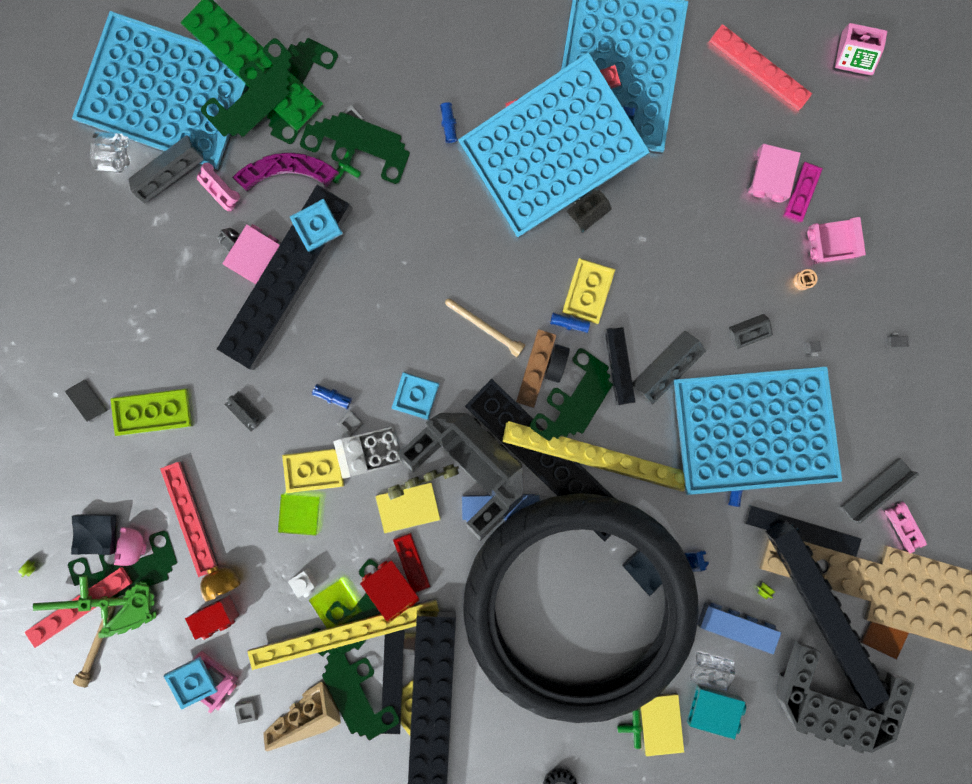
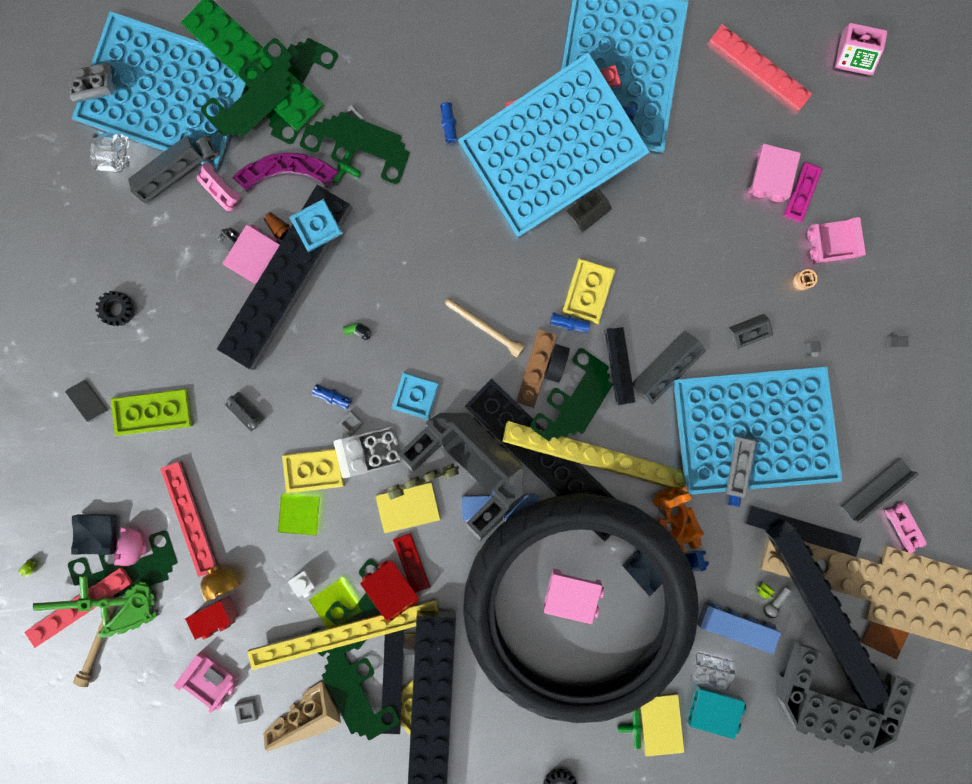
medium azure tile [164,656,218,710] -> none
none -> light grey brick [68,62,115,103]
none -> black tyre [95,291,135,326]
none -> dark grey bush [195,136,220,162]
none -> dark orange cone [263,212,290,240]
none -> arm [343,323,371,340]
none -> bright pink panel [543,568,604,624]
none -> orange hips [652,485,704,553]
none -> light grey tile [725,437,756,498]
none -> light grey bar [764,586,792,618]

